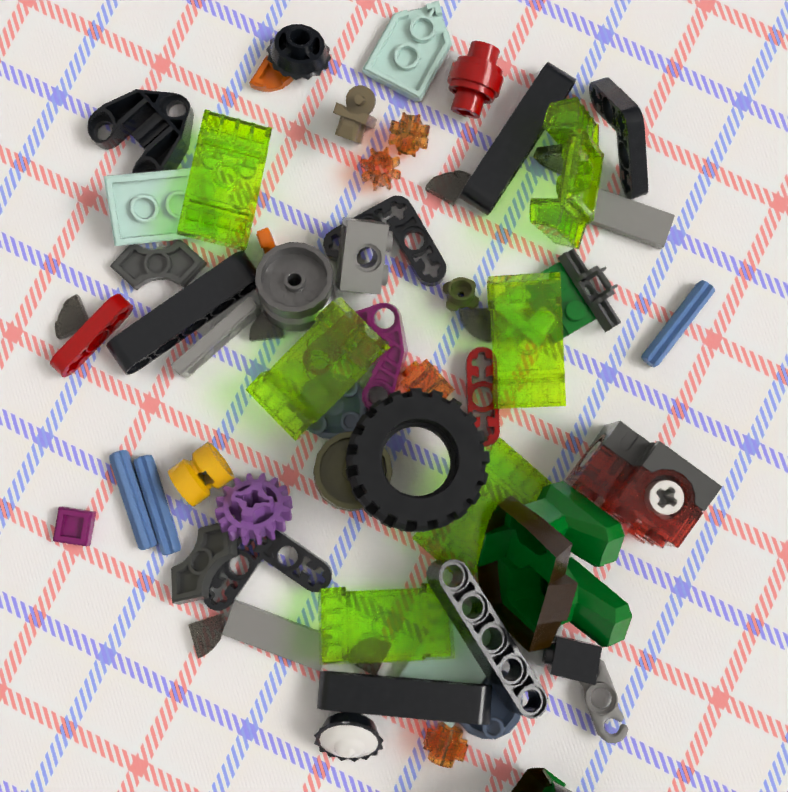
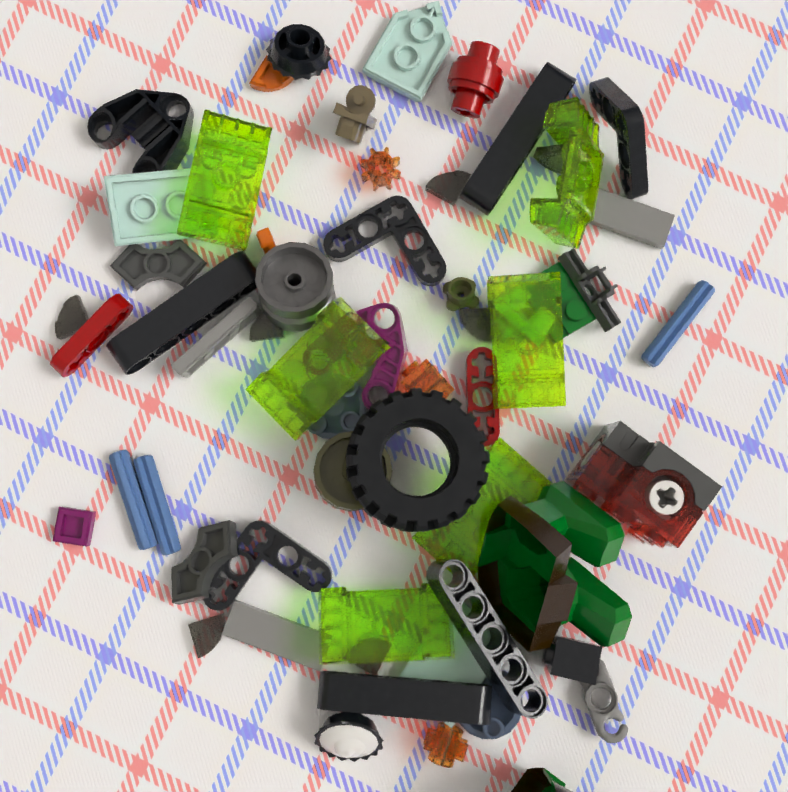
yellow wheel [167,441,235,507] -> none
medium lavender gear [215,473,293,545] -> none
light grey brick [335,217,393,295] -> none
clear orange gear [388,112,430,157] -> none

